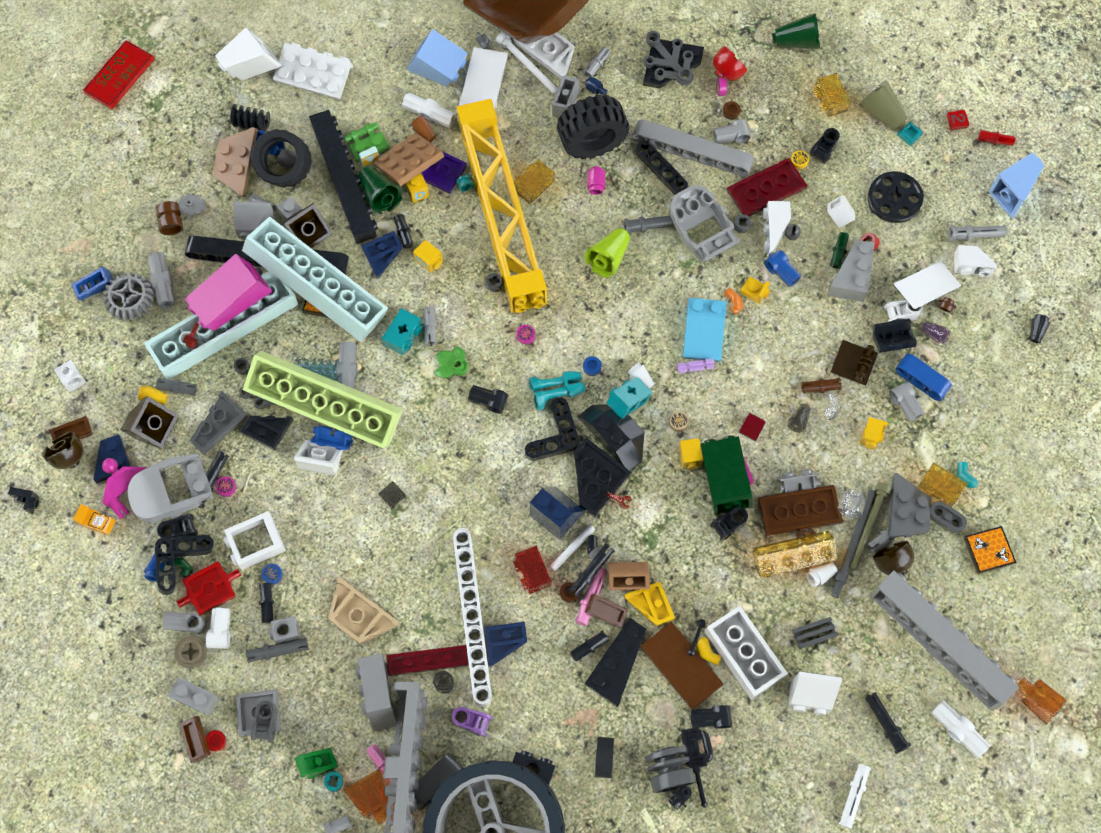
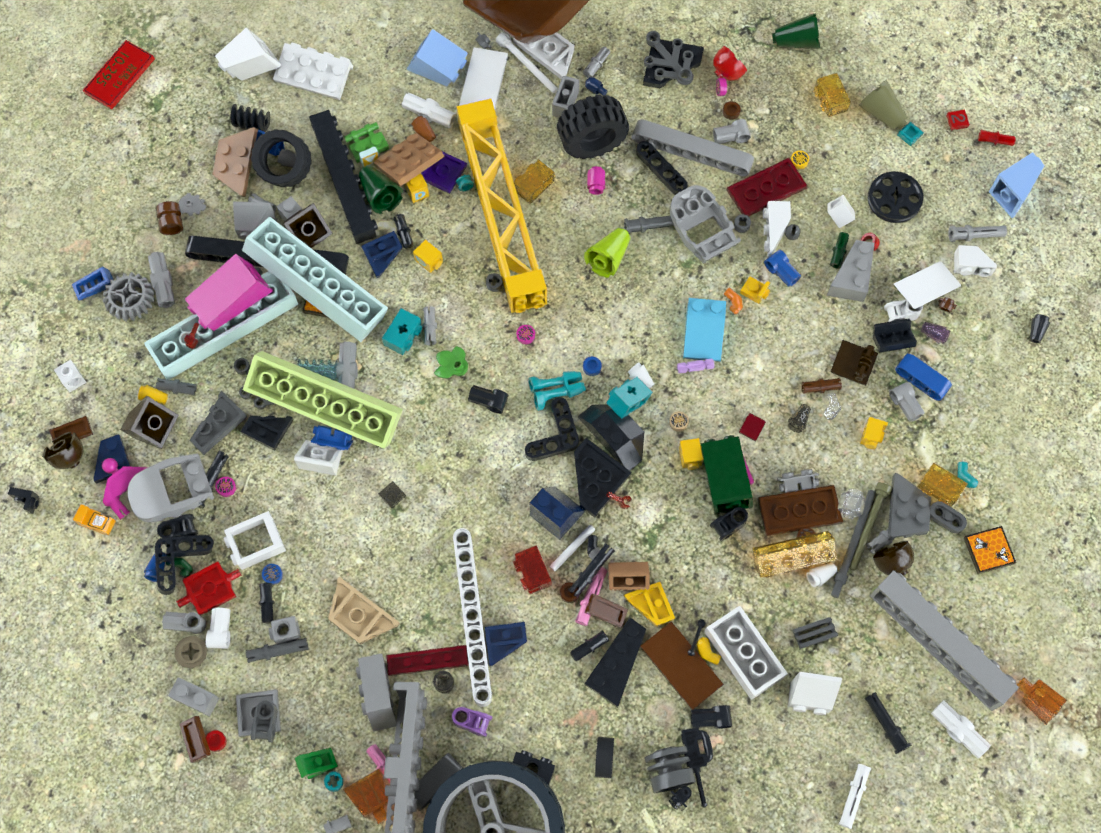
black piece [809,128,840,164] -> none

